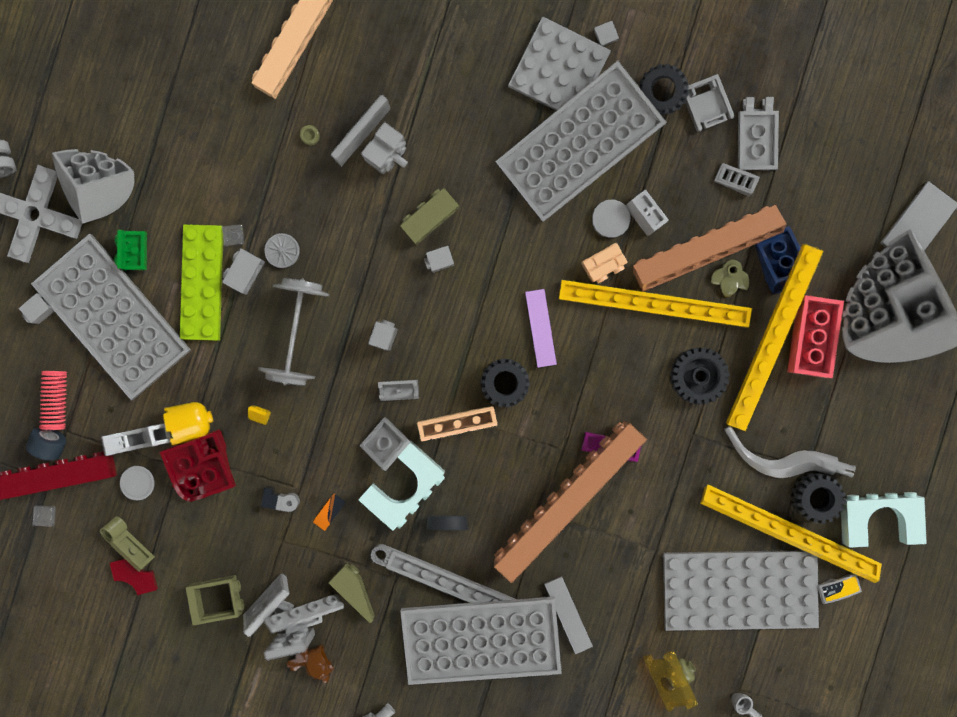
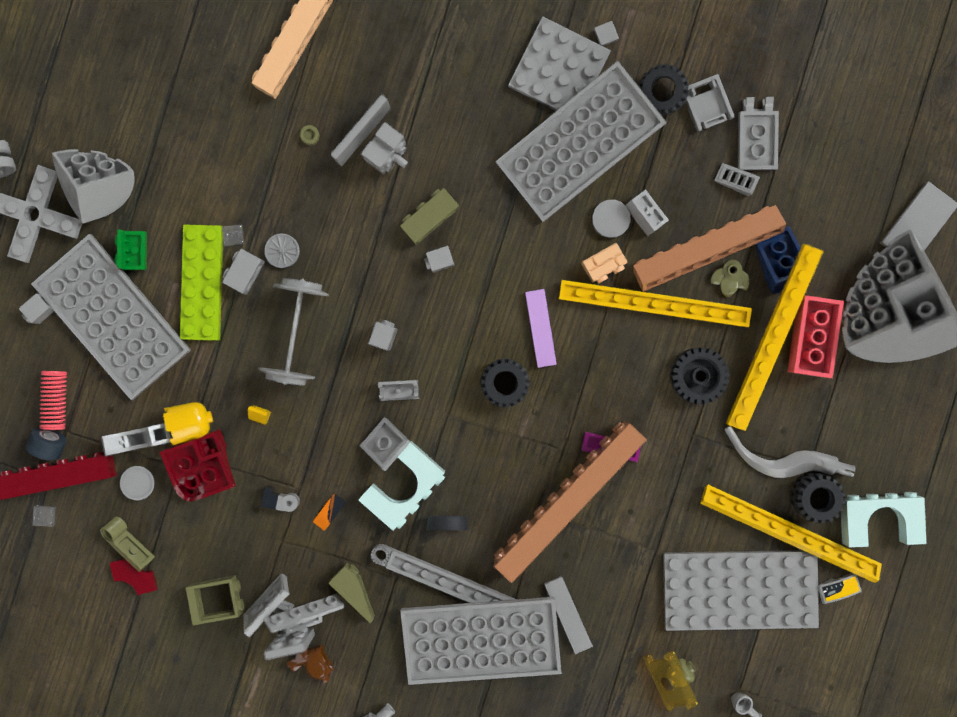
light nougat brick [417,405,497,442] -> none

